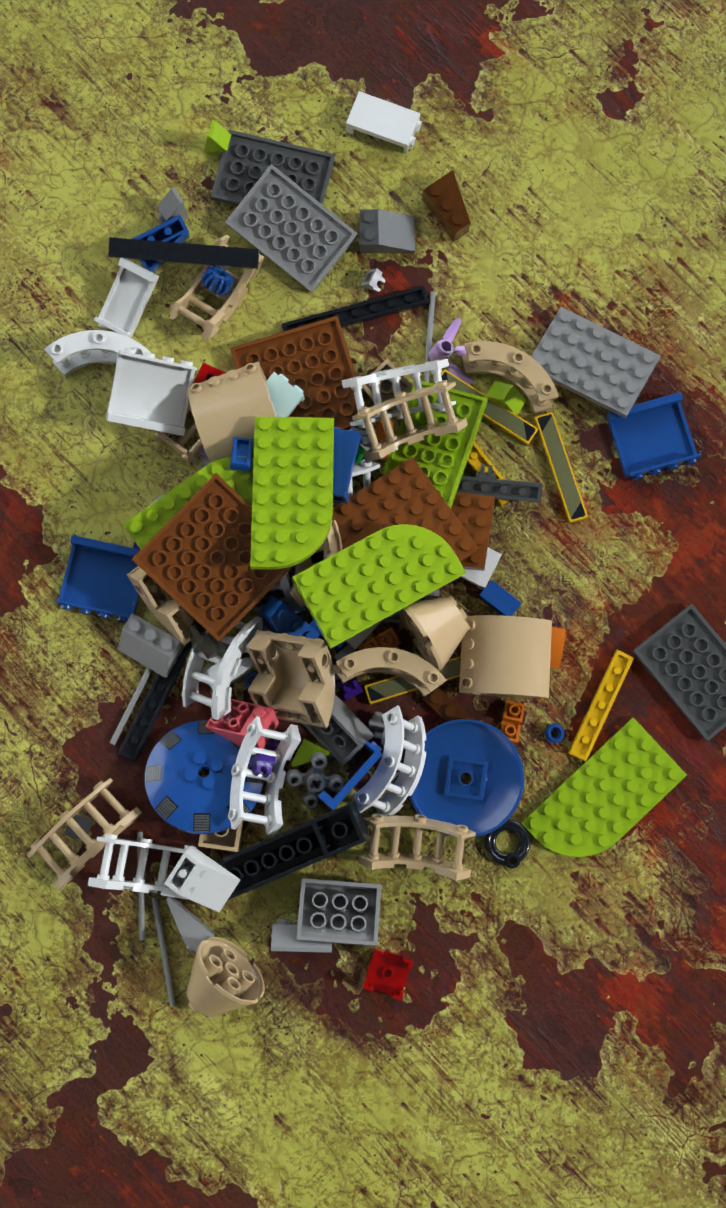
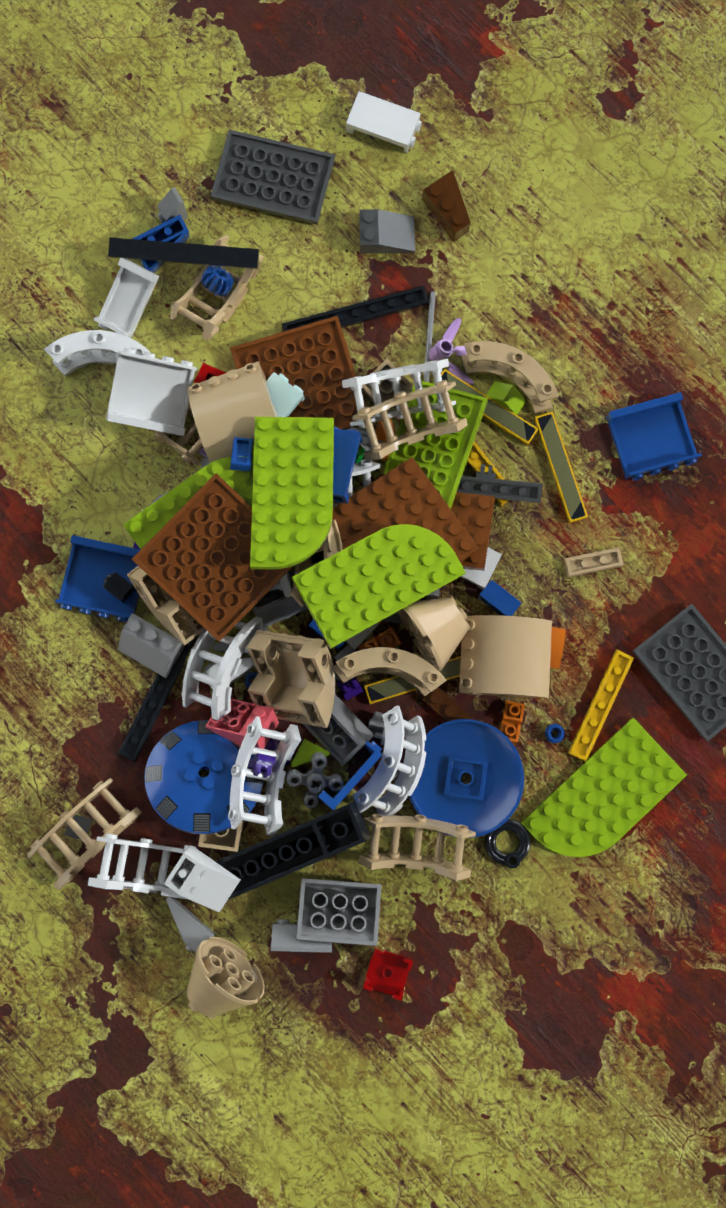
light grey axle [110,667,152,745] -> none
light grey axle [137,832,145,940] -> none
light grey axle [152,897,176,1006] -> none
clear smoke slope [188,622,226,659] -> none
lime slope [204,120,231,153] -> none
light grey plate [225,164,358,293] -> none
blue wedge [260,596,320,639] -> none
light grey tile [360,269,385,292] -> none
light grey plate [531,307,661,419] -> none
none -> black brick [102,571,135,603]
none -> tan tile [563,547,624,578]

